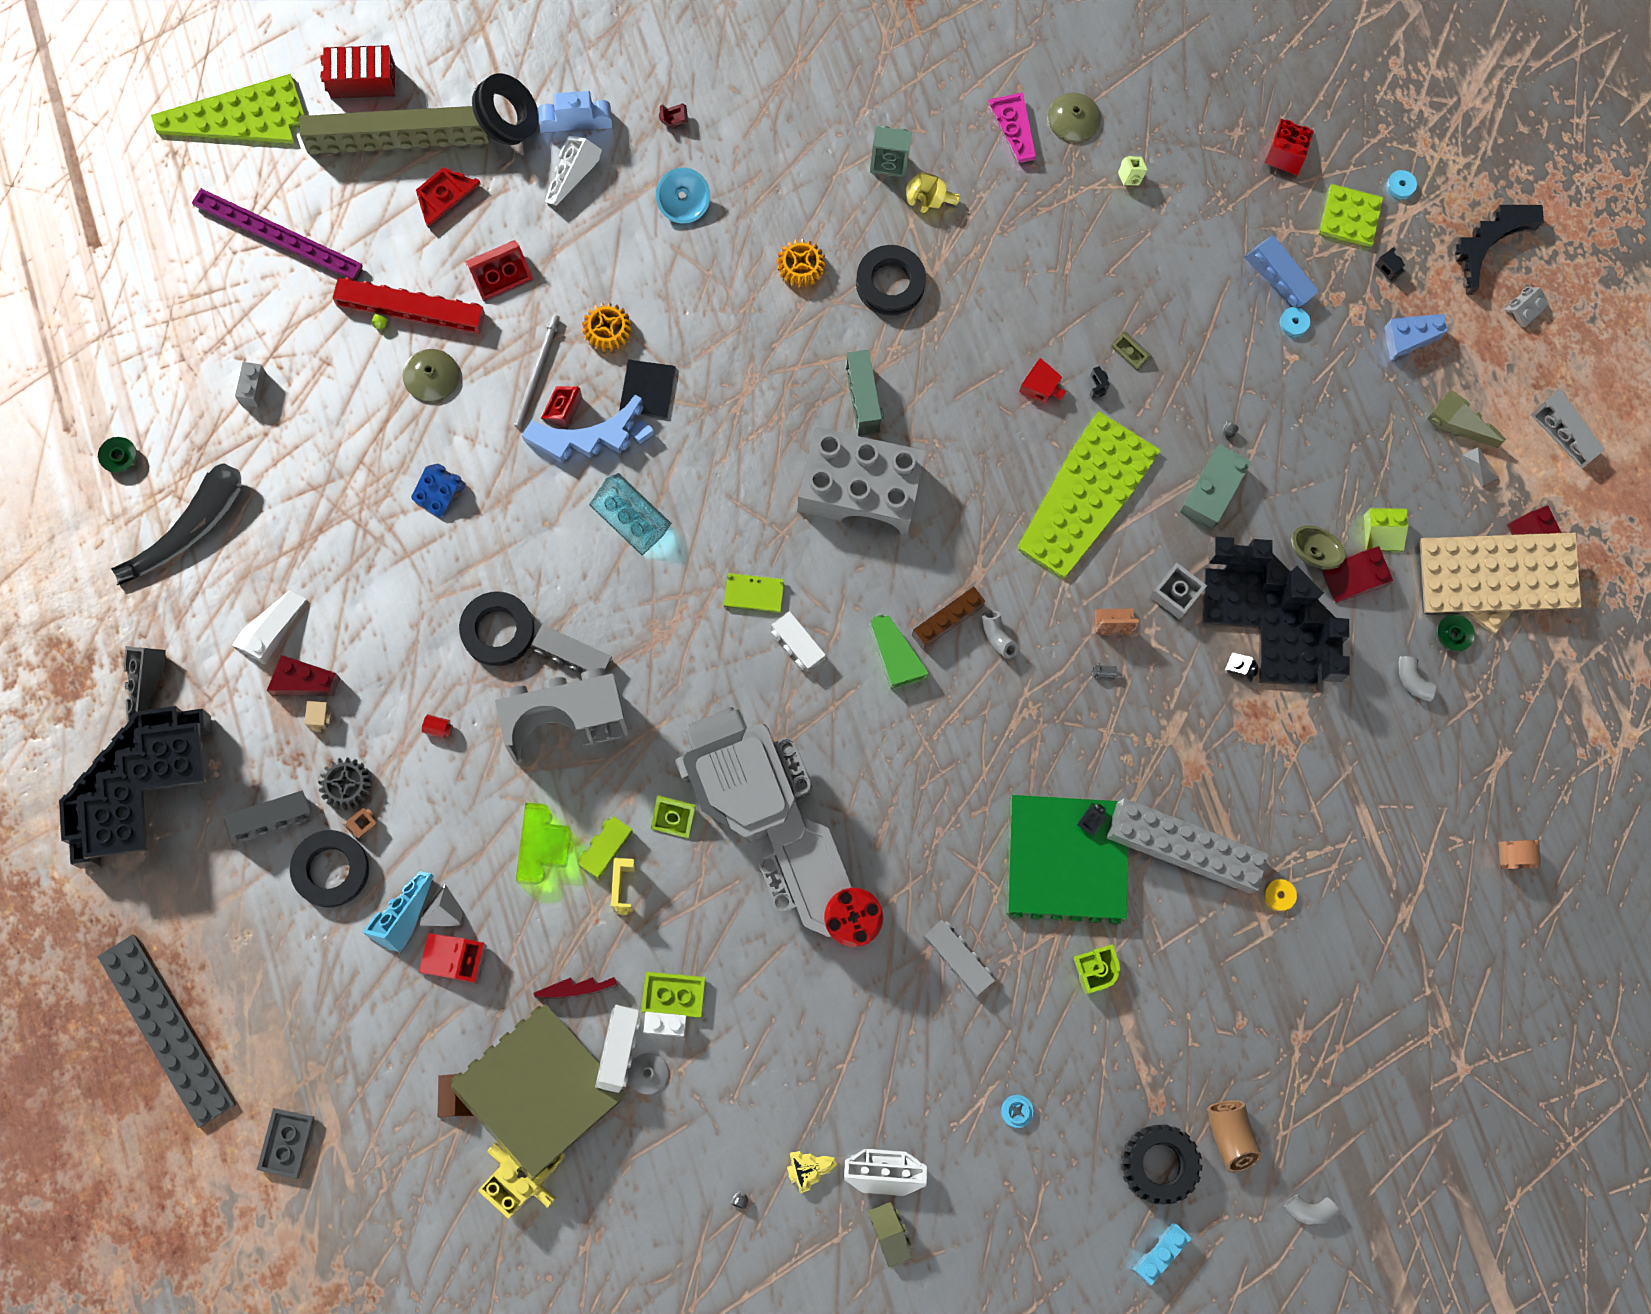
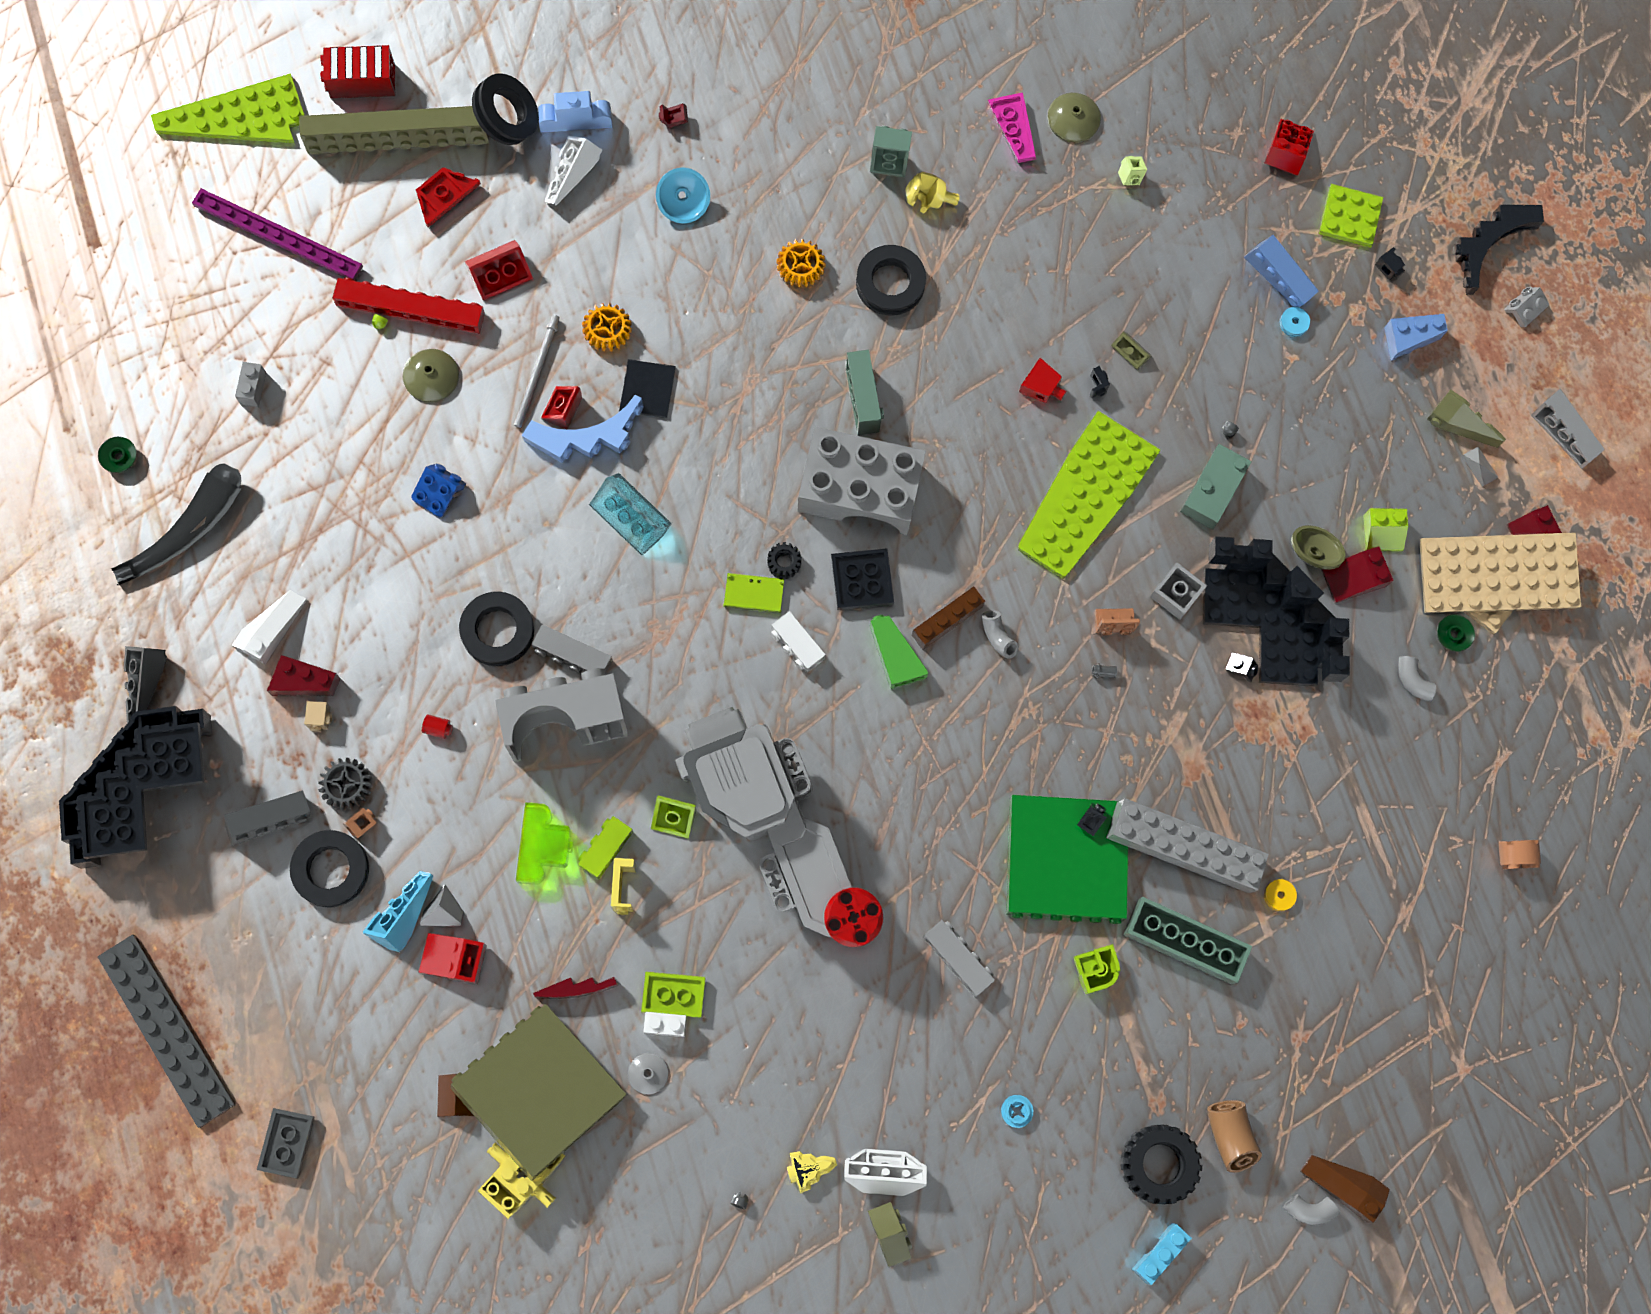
white brick [595,1005,641,1093] -> none
light blue slope [629,420,654,445] -> none
medium azure piece [1386,170,1417,199] -> none
none -> black tyre [767,542,801,579]
none -> black plate [831,548,894,610]
none -> sand green brick [1124,897,1252,985]
none -> reddish brown wedge [1300,1155,1390,1223]

